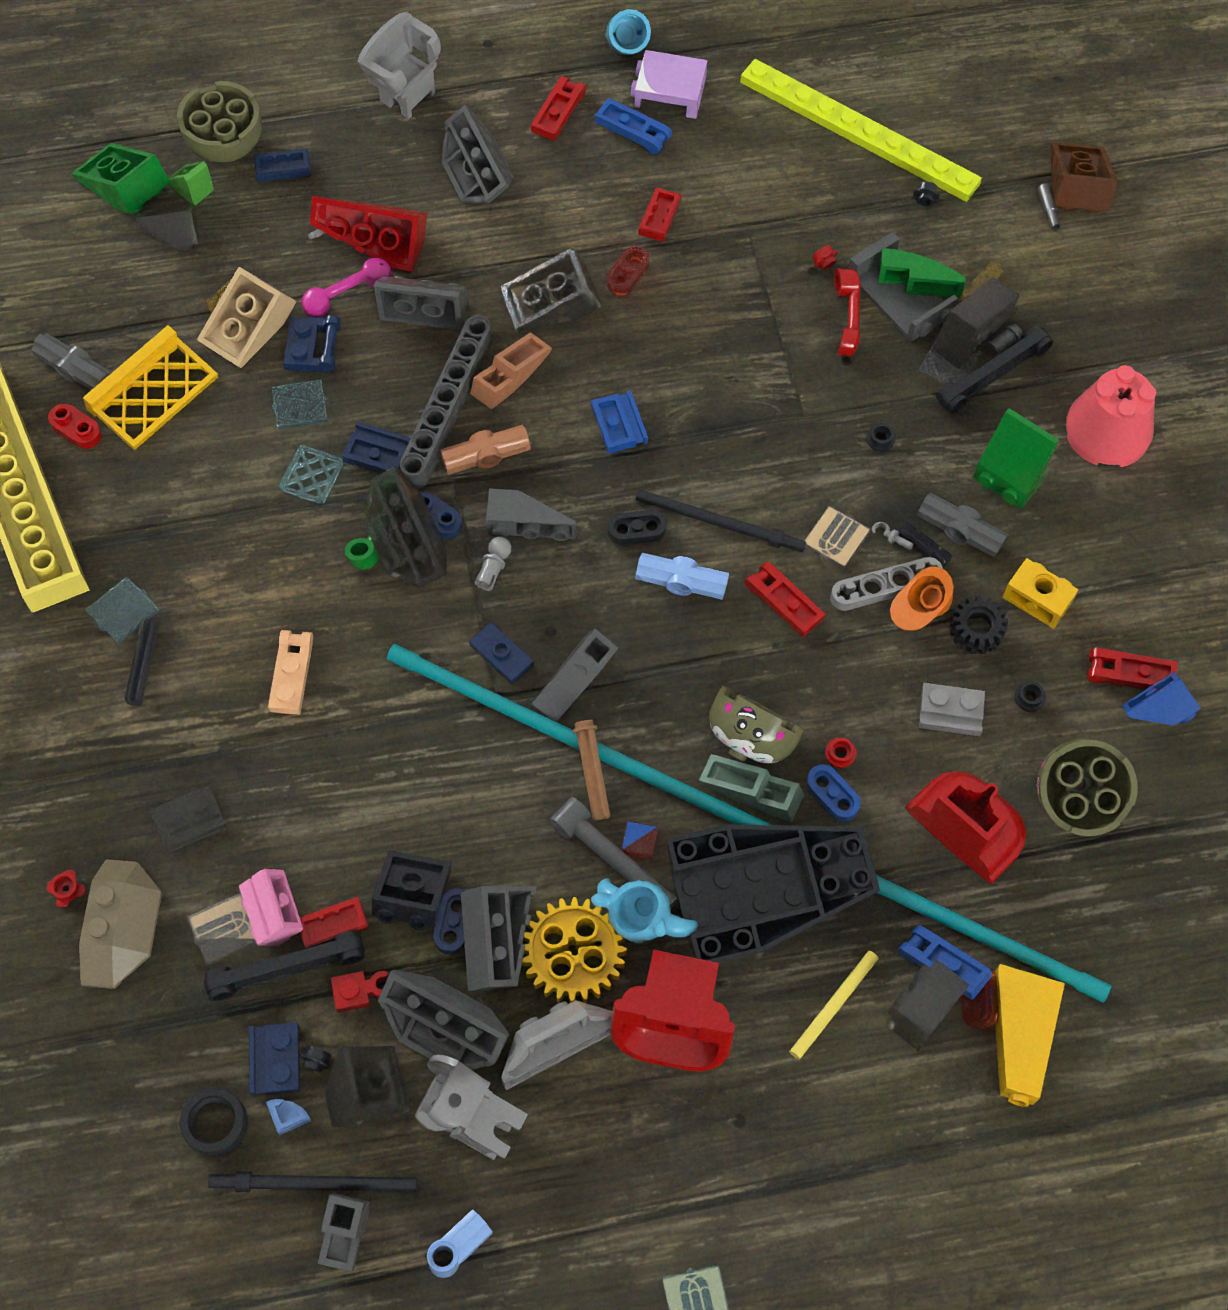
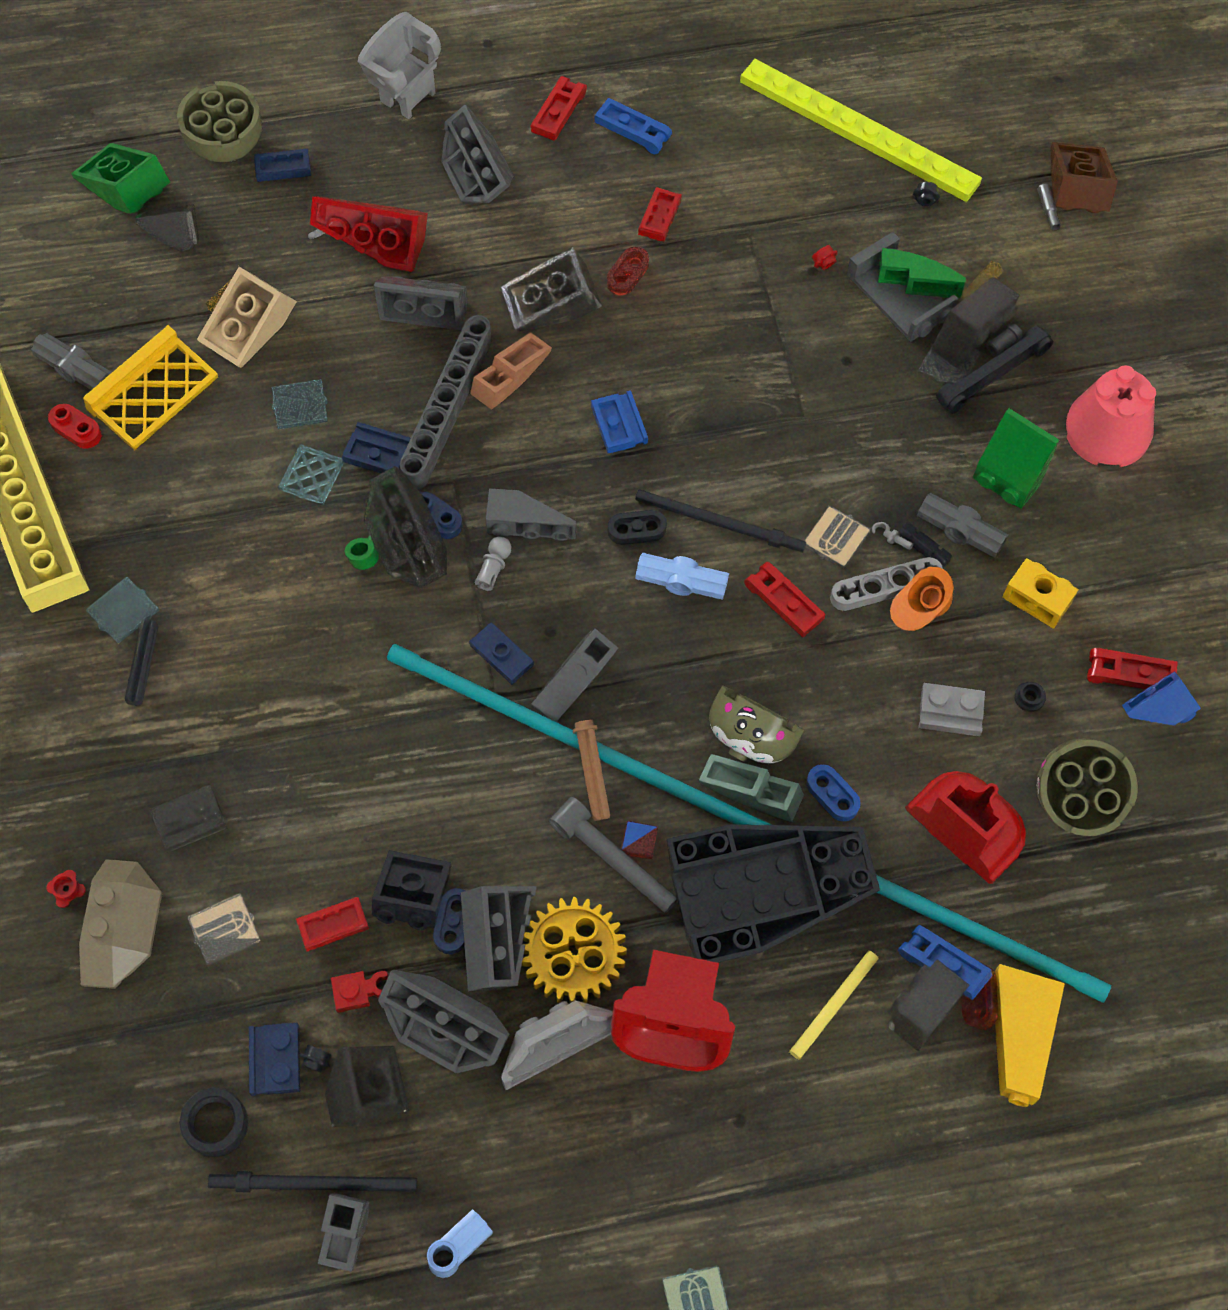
bright green slope [168,161,214,206] -> none
black piece [204,931,365,1002] -> none
bright pink brick [239,869,304,946] -> none
medium blue tile [266,1099,311,1135] -> none
light nougat plate [268,630,313,715] -> none
dark blue plate [283,315,341,372] -> none
dark pink piece [301,258,393,318] -> none
light grey piece [415,1055,528,1160] -> none
nougat piece [440,425,531,475] -> none
medium azure piece [591,878,698,944] -> none
medium azure piece [605,9,651,55] -> none
lavender panel [631,50,707,119] -> none
red plate [825,738,857,769] -> none
red piece [834,268,861,356] -> none
black plate [866,423,896,452] -> none
black tyre [949,595,1008,655] -> none

